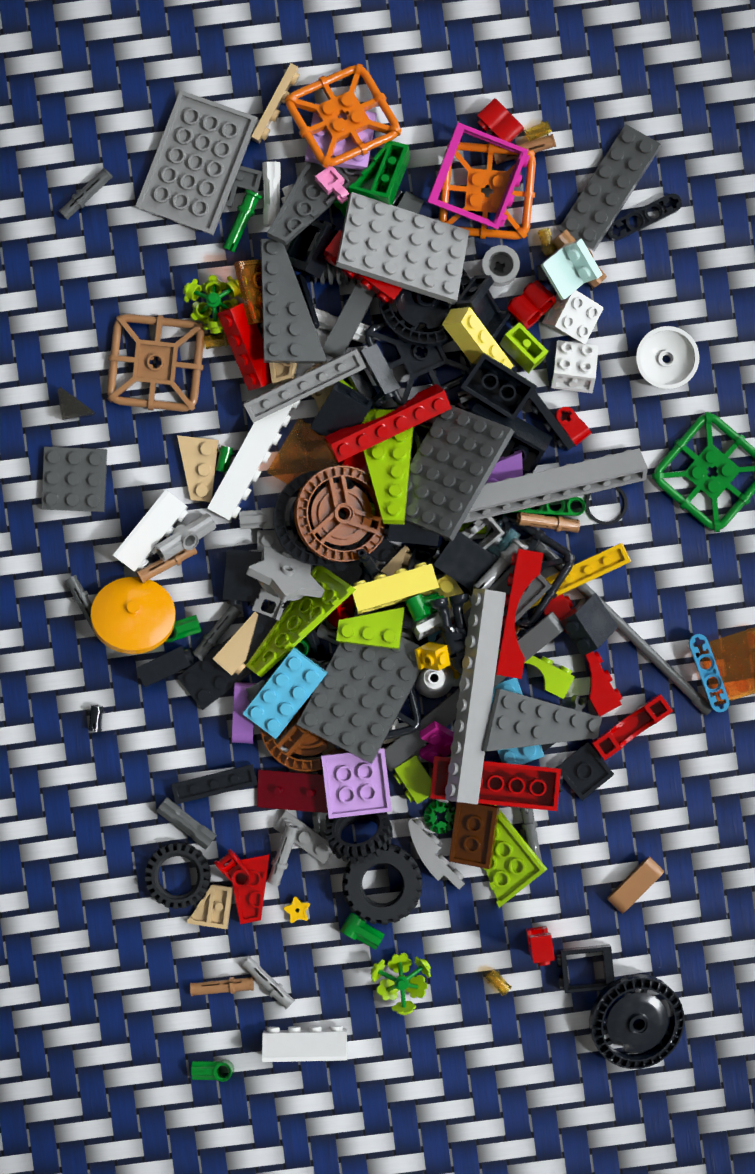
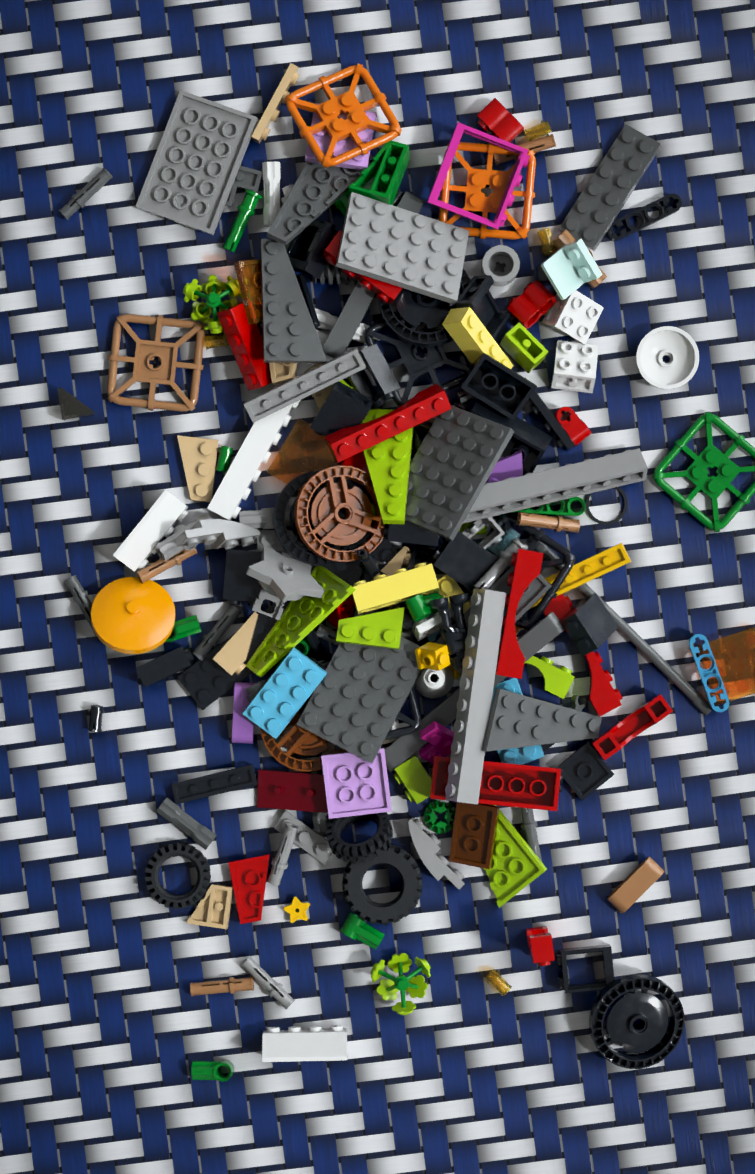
dark grey plate [41,447,108,512] -> none
red piece [214,849,252,889] -> none
bright pink plate [315,166,349,204] -> none
none -> light grey slope [175,519,260,549]

